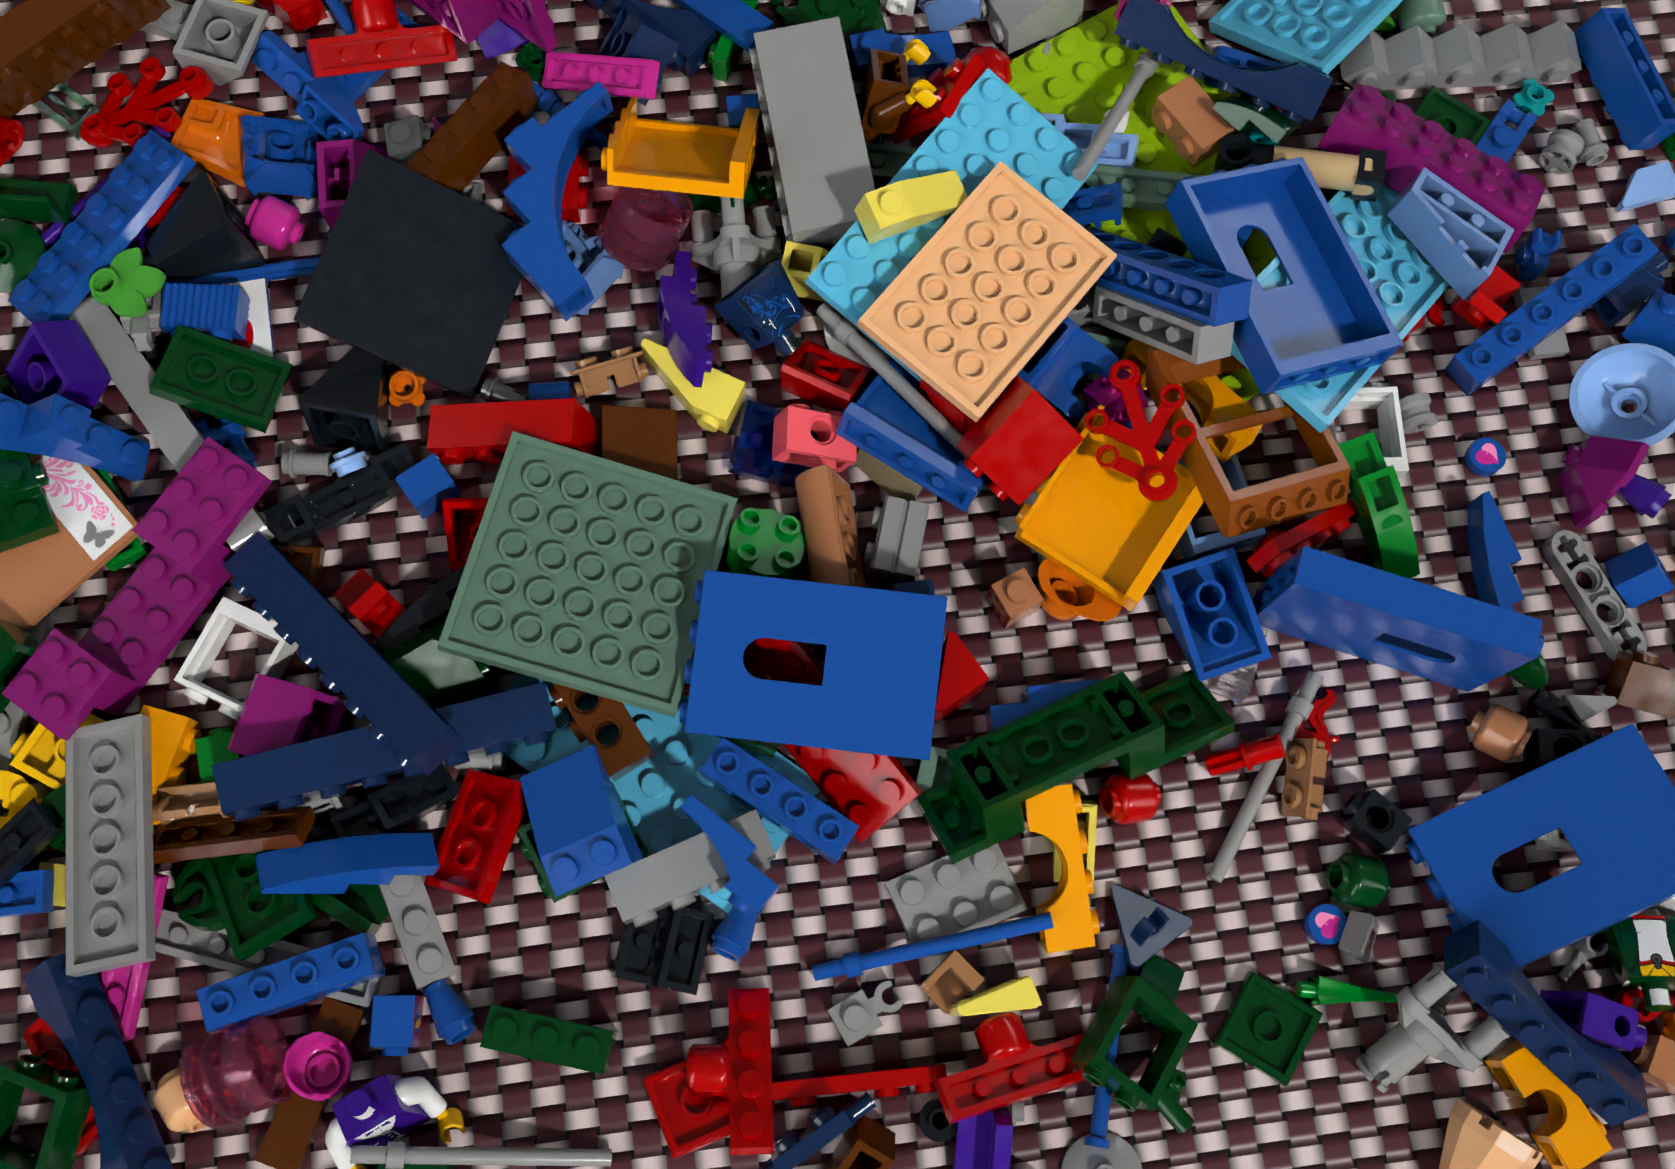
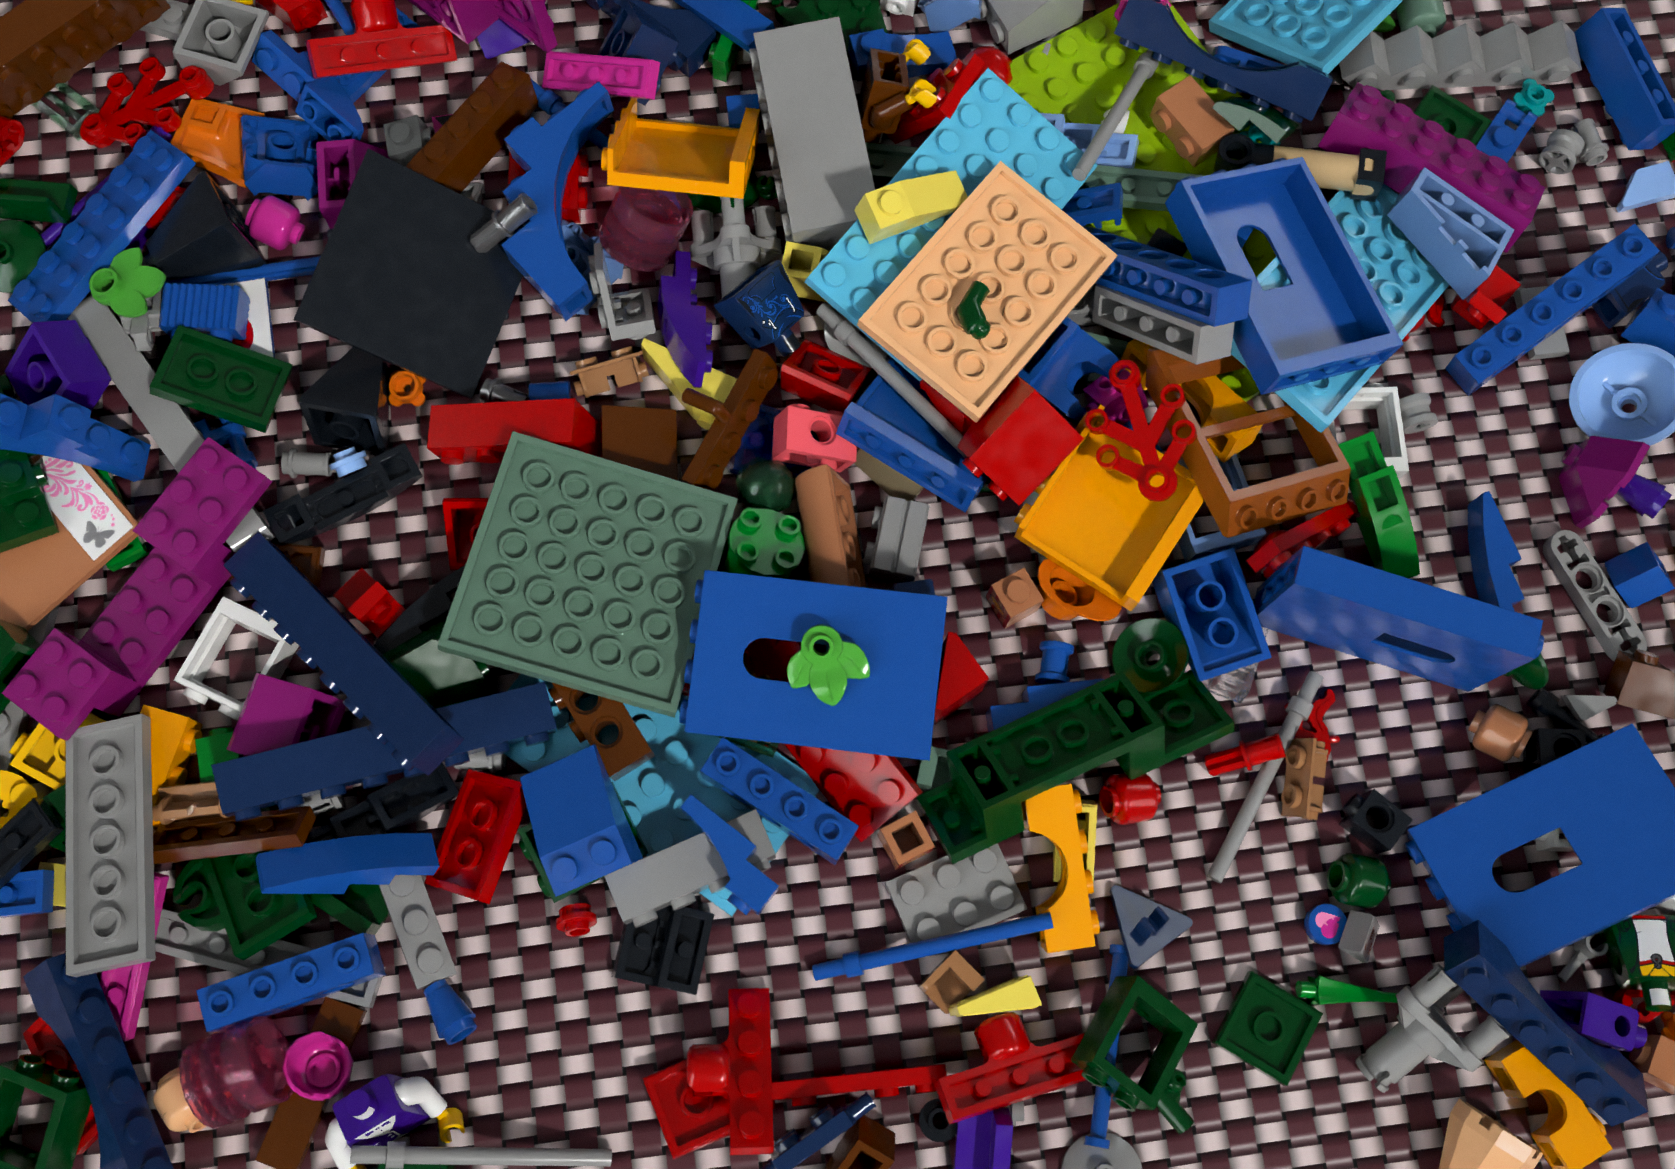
blue brick [370,995,424,1056] -> none
blue panel [396,453,461,519] -> none
dark green brick [480,1004,618,1074] -> none
dark green plate [515,43,546,81] -> none
blue cone [711,906,758,962] -> none
light grey plate [827,981,904,1047] -> none
dark green slope [1136,955,1185,1004] -> none
blue tile [1464,438,1506,477] -> none
blue plate [1515,228,1561,281] -> none
none -> flat silver axle [470,193,538,253]
none -> red plate [556,903,597,937]
none -> light grey bracket [588,242,656,341]
none -> reddish brown plate [681,348,780,491]
none -> clear green hair [736,457,796,512]
none -> bright green plate [787,624,870,706]
none -> nougat brick [877,811,935,870]
none -> dark green arm [957,281,991,339]
none -> blue bush [1035,640,1074,685]
none -> dark green dish [1112,618,1189,694]

